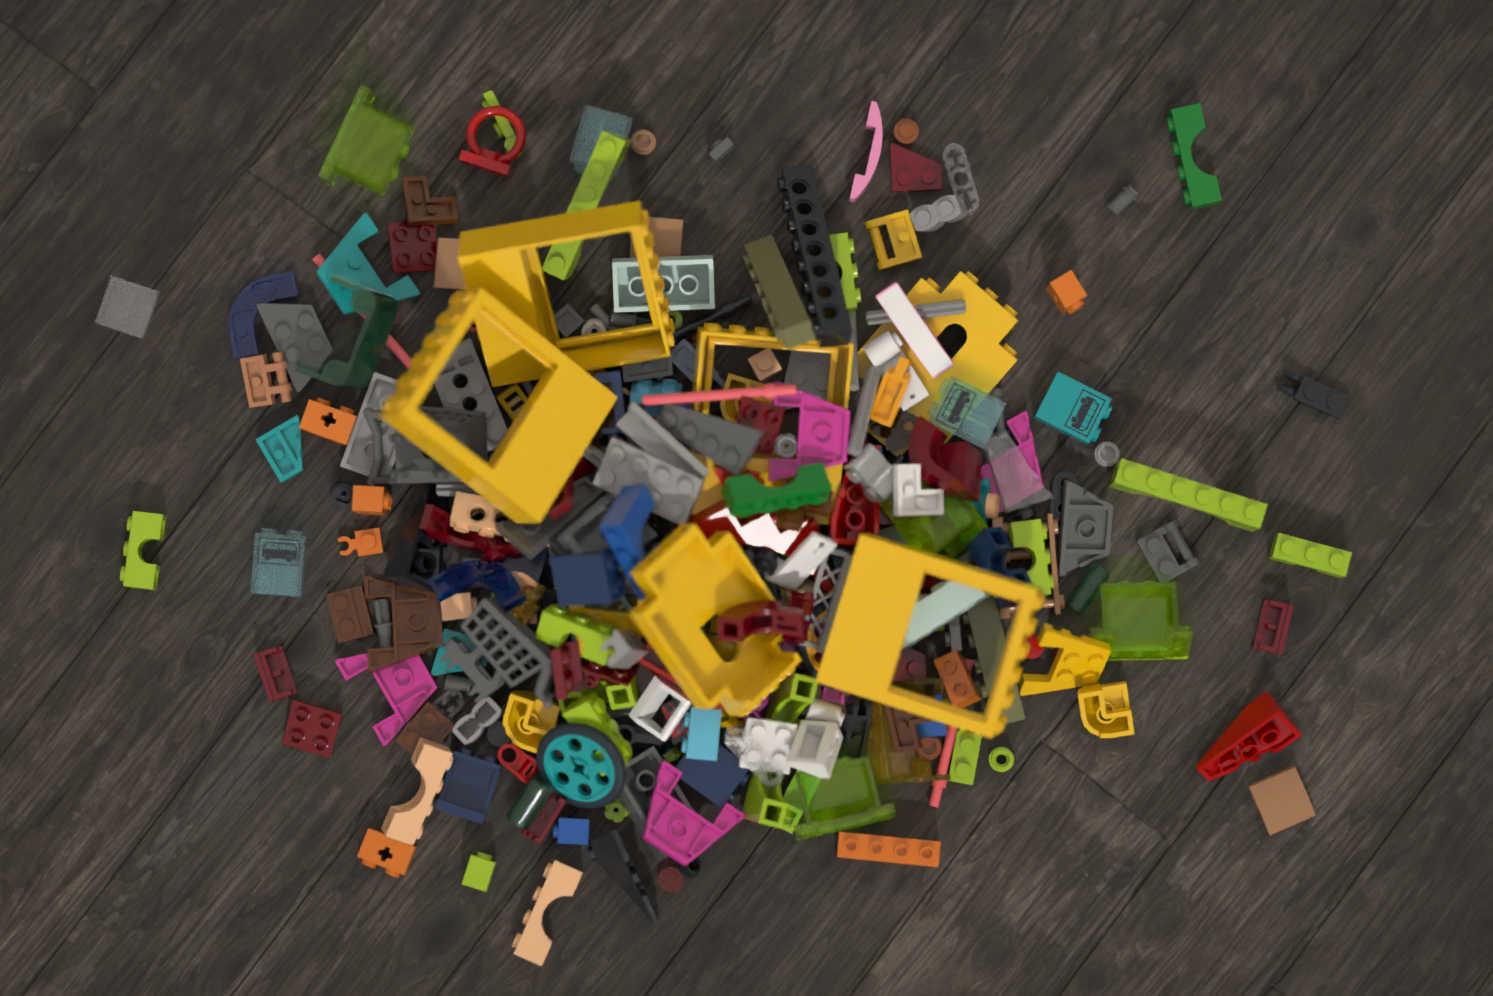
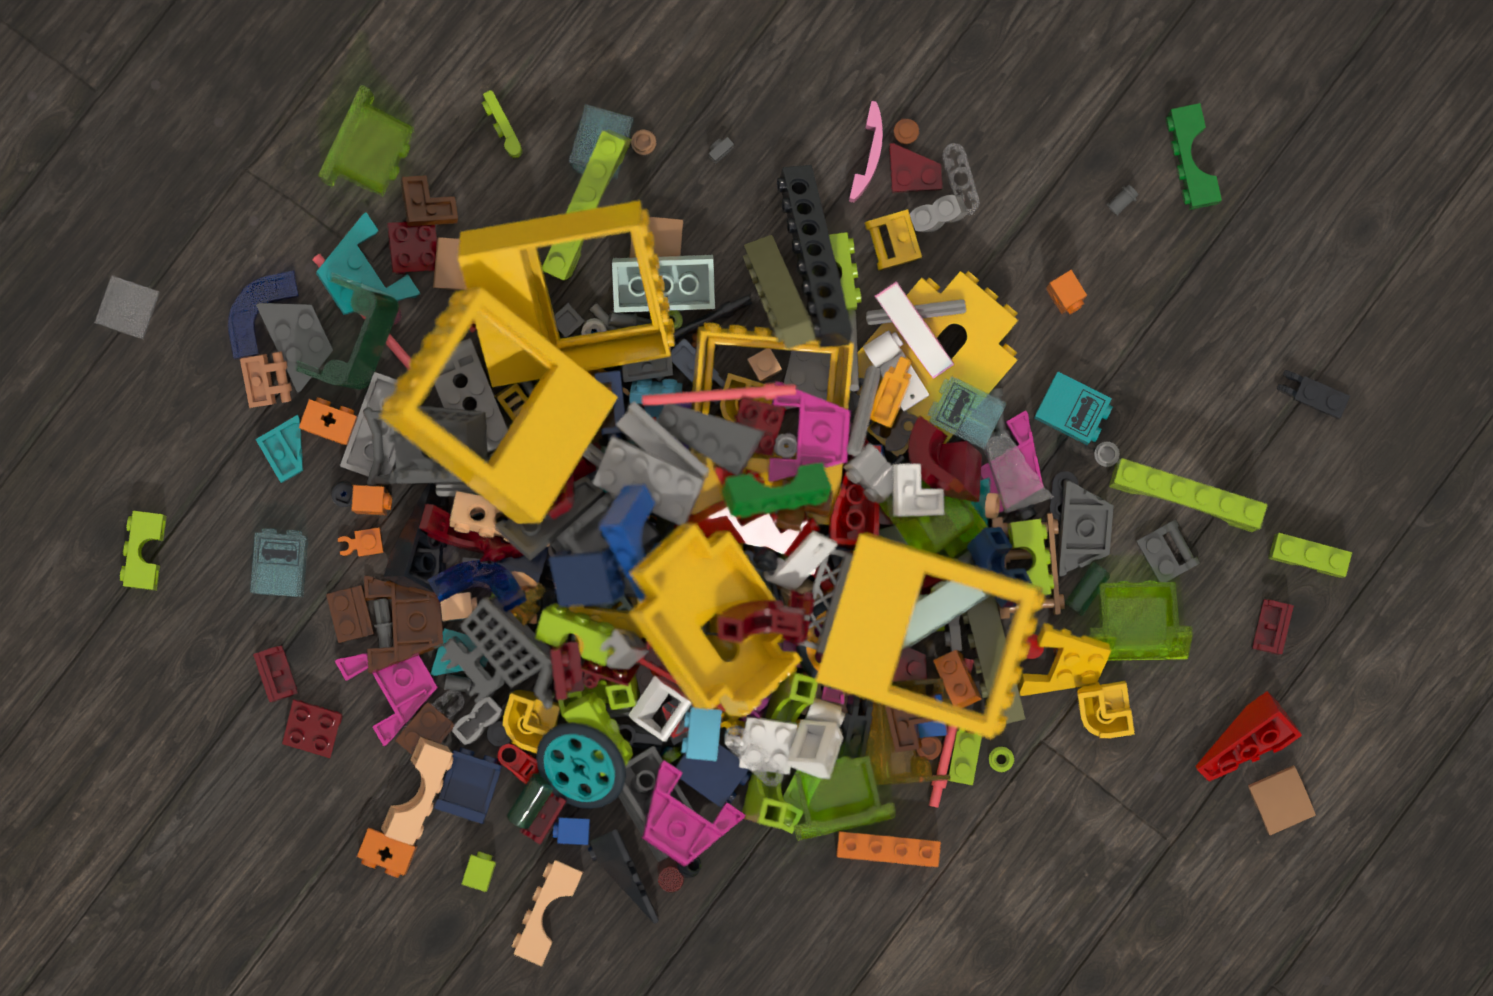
red tile [459,106,526,179] -> none
lime plate [604,797,628,823] -> none

